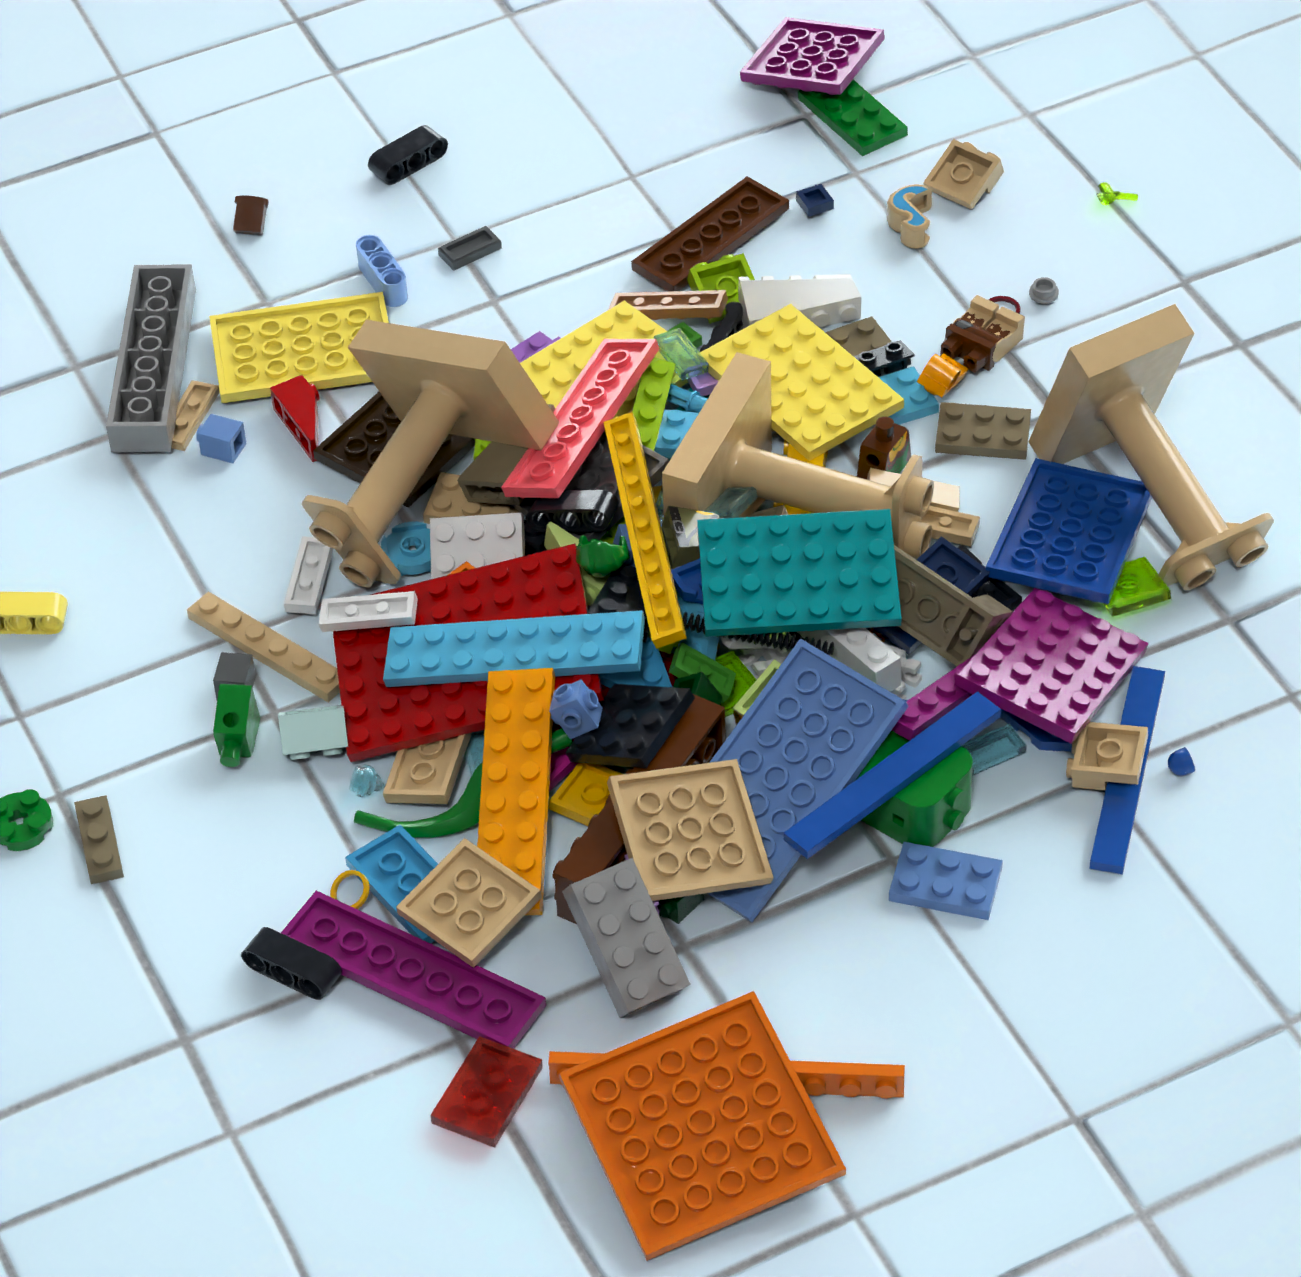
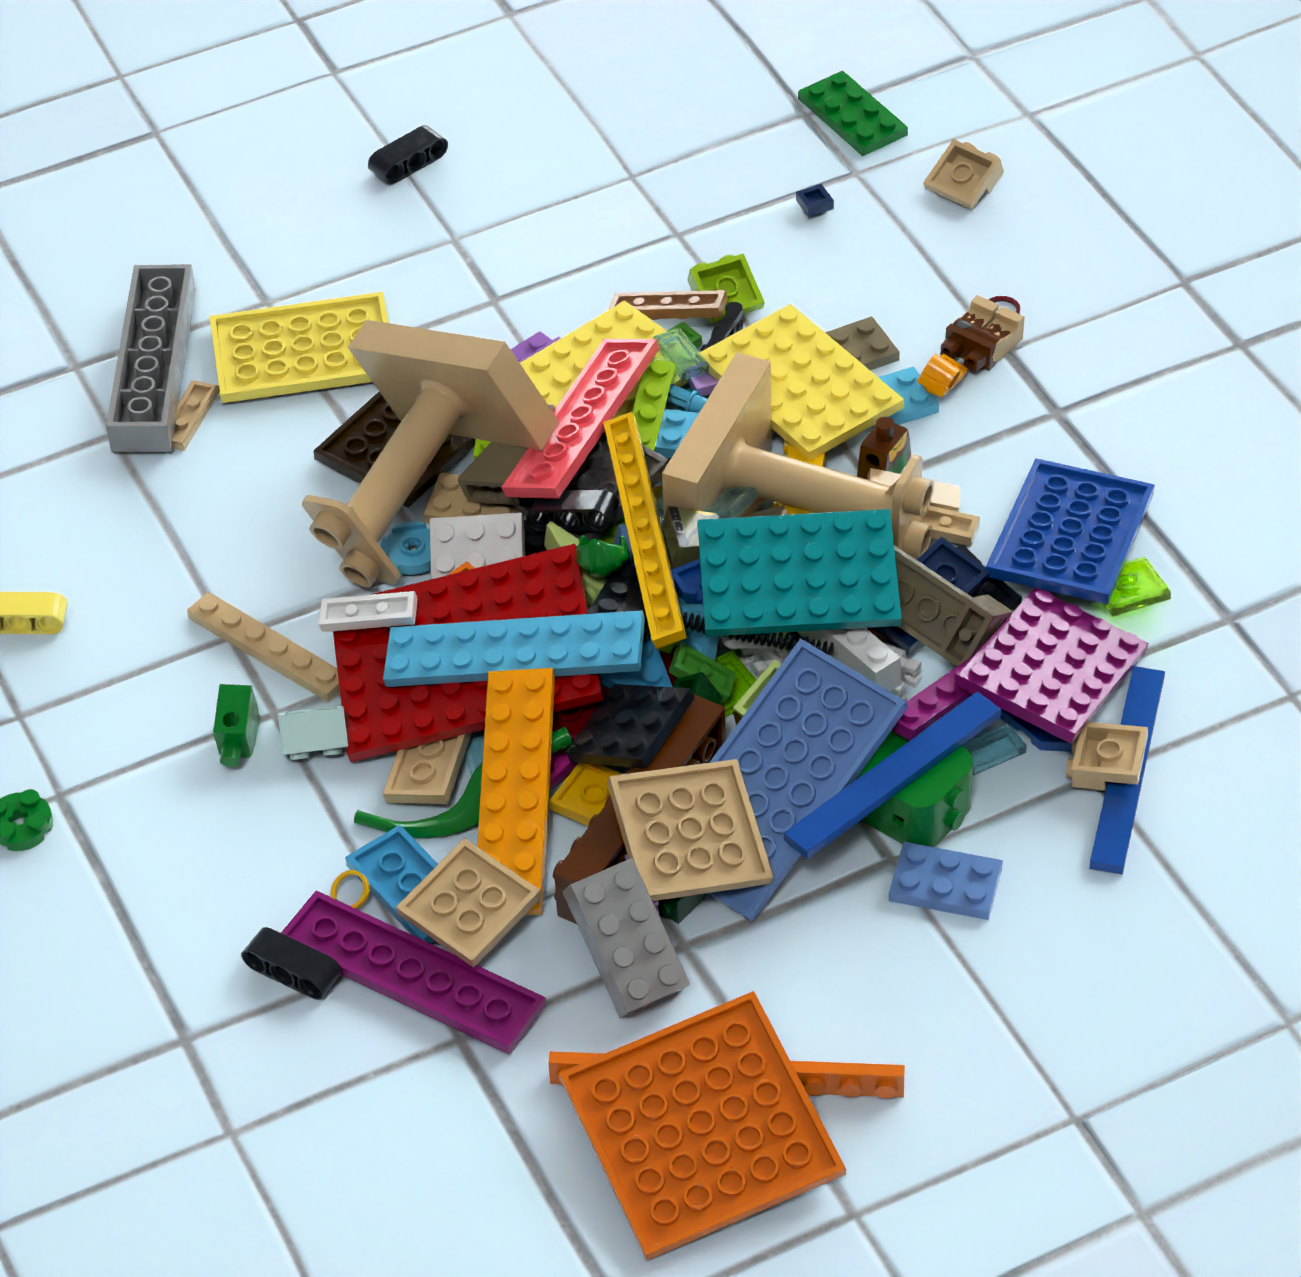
dark tan plate [74,795,124,884] -> none
medium blue brick [196,414,246,463] -> none
dark grey brick [213,652,256,700] -> none
reddish brown tile [233,195,269,235] -> none
red slope [270,375,320,462] -> none
white plate [284,536,333,615] -> none
clear light blue plate [349,764,385,797] -> none
light blue beam [356,235,408,307] -> none
clear red plate [430,1036,543,1148] -> none
dark grey tile [438,226,502,271] -> none
medium blue brick [549,679,603,739] -> none
reddish brown plate [631,176,789,291] -> none
white wedge [738,274,861,329] -> none
magenta plate [740,17,885,95] -> none
black hinge [854,340,915,377] -> none
tan animal [887,184,932,249] -> none
dark tan plate [935,402,1031,460] -> none
tan piece [1028,304,1274,590] -> none
light grey plate [1029,277,1059,304] -> none
clear neon green hand [1096,182,1138,205] -> none
blue hinge [1168,747,1195,776] -> none

